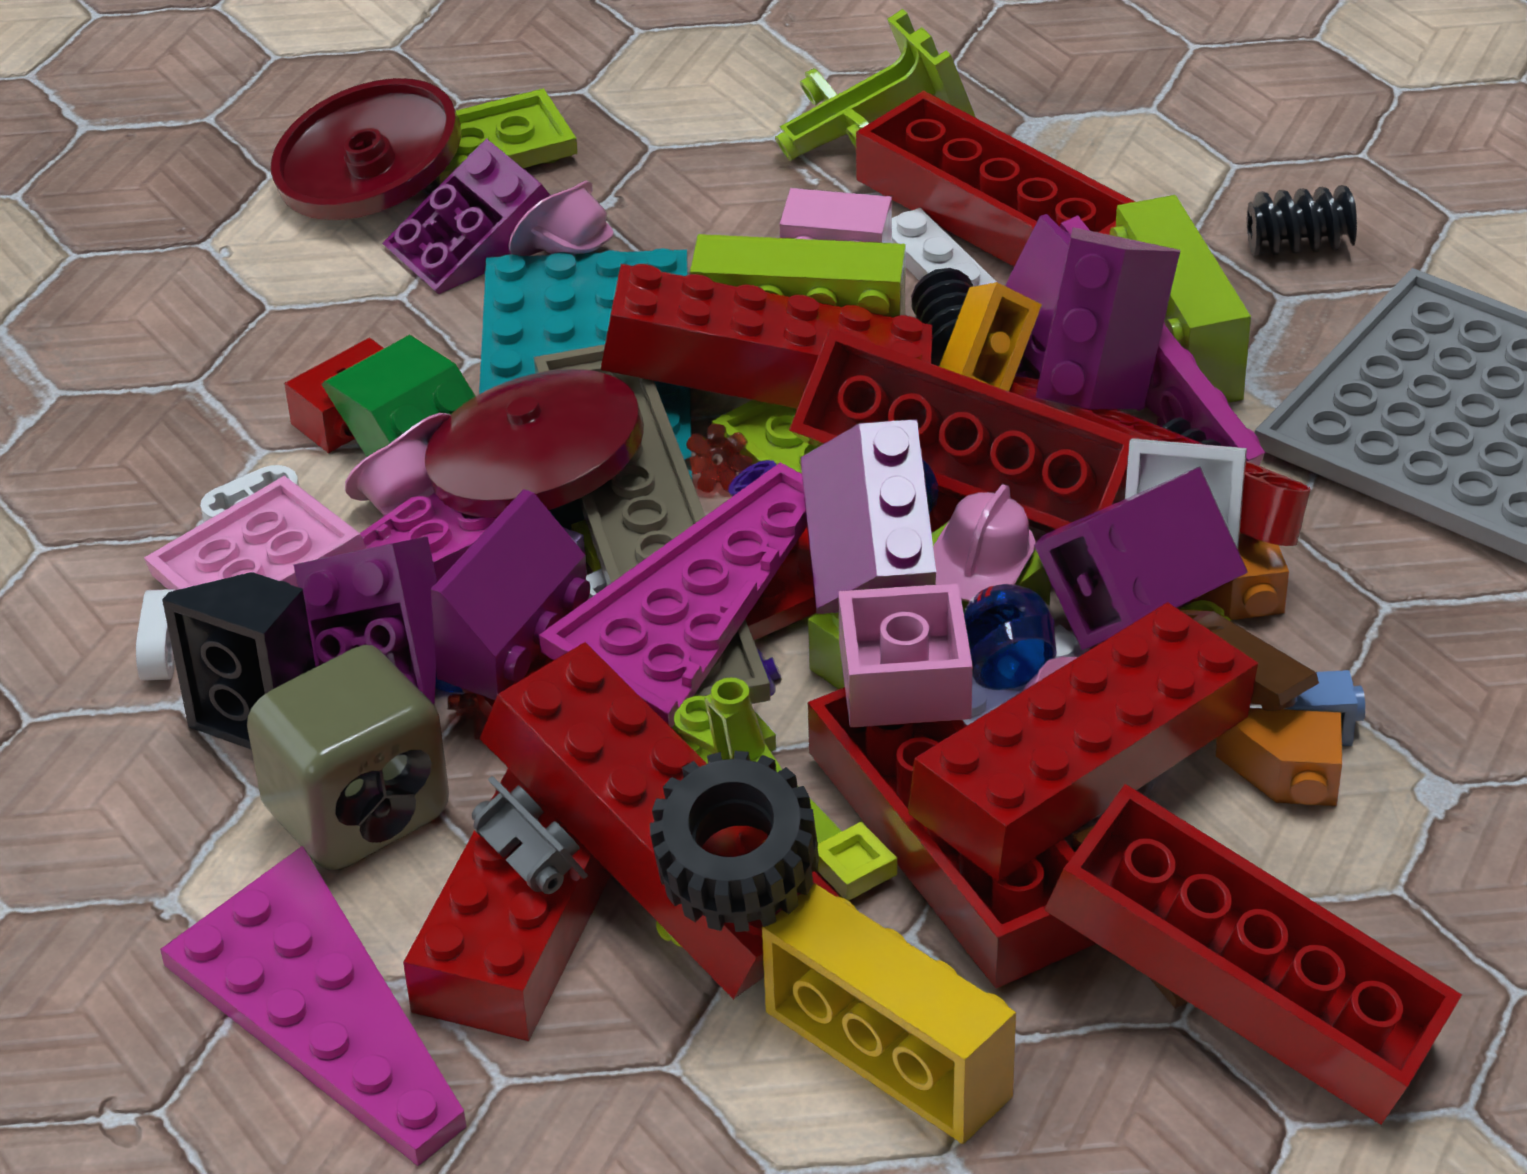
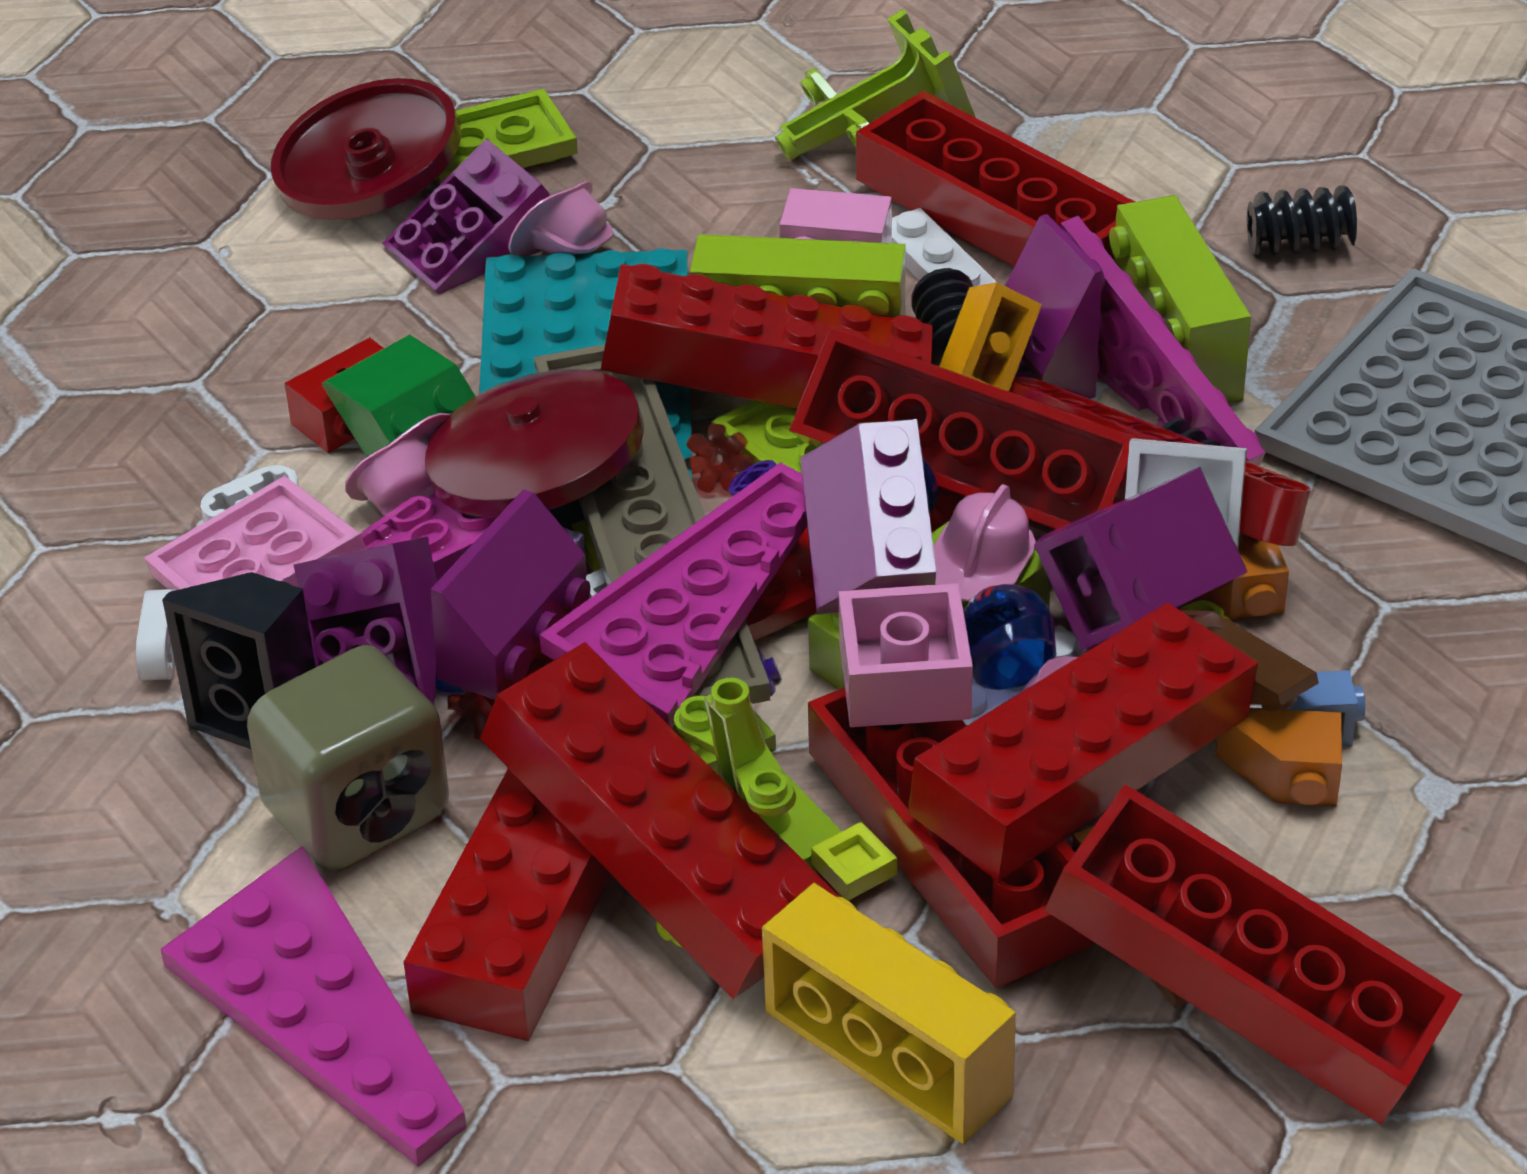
dark grey hinge [472,776,589,894] -> none
black tyre [650,751,819,932] -> none
magenta slope [1036,227,1180,409] -> none

